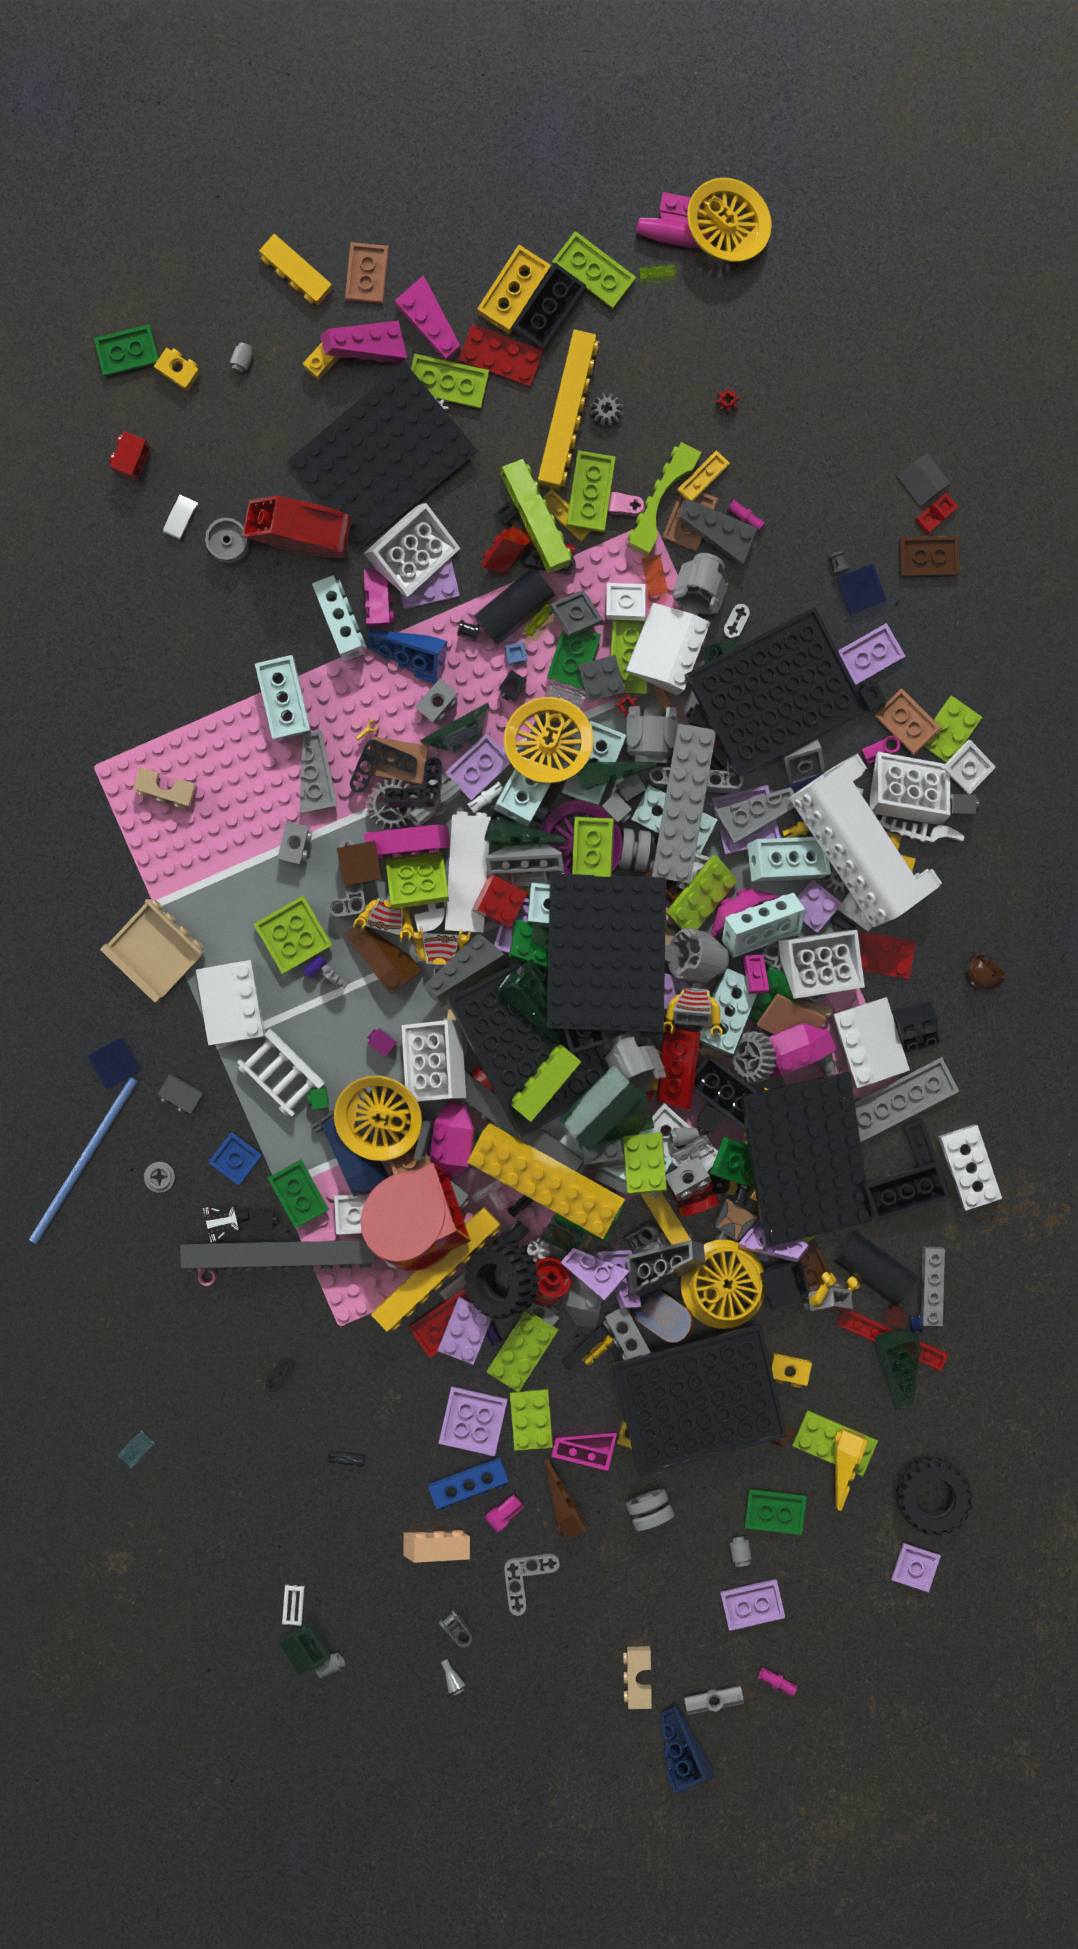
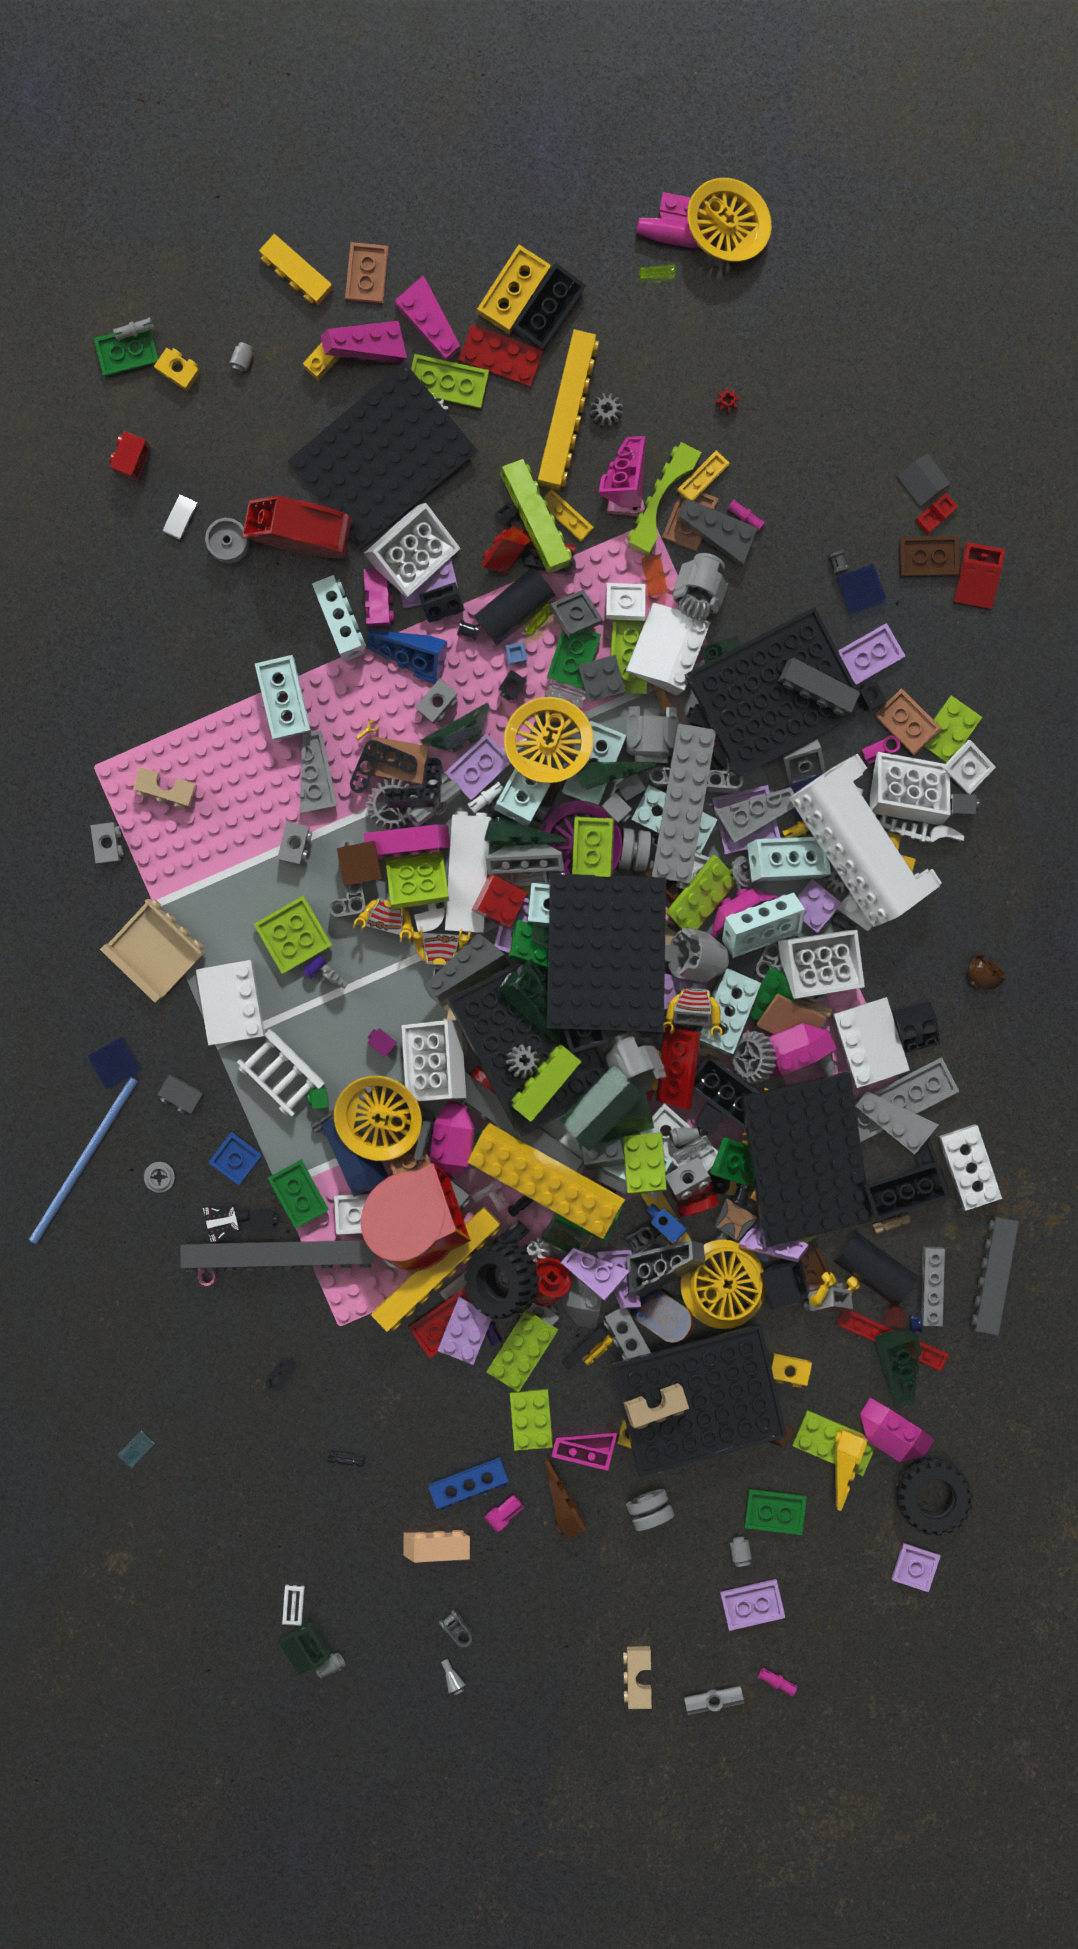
reddish brown wedge [345,925,422,995] -> none
lavender plate [439,1386,508,1456] -> none
light grey beam [504,1554,560,1616] -> none
lime plate [552,231,636,309] -> none
lime plate [566,450,616,532] -> none
red gear [615,694,638,718] -> none
dark blue wedge [660,1706,715,1794] -> none
white beam [723,604,750,639] -> none
dark pink plate [743,955,769,994] -> none
red plate [858,931,916,979] -> none
none -> light grey brick [90,822,123,864]
none -> light grey pin [113,317,154,341]
none -> black brick [419,582,465,623]
none -> light grey gear [506,1045,539,1078]
none -> dark pink wedge [599,436,646,508]
none -> tan arch [624,1383,689,1429]
none -> blue torso [645,1203,688,1243]
none -> light grey gear [679,591,711,621]
none -> light grey gear [730,856,753,887]
none -> dark grey brick [778,658,860,716]
none -> light grey wing [855,1091,939,1155]
none -> dark pink wedge [860,1398,934,1462]
none -> tan axle [873,1213,911,1234]
none -> red slope [954,542,1005,609]
none -> dark grey brick [971,1216,1019,1335]

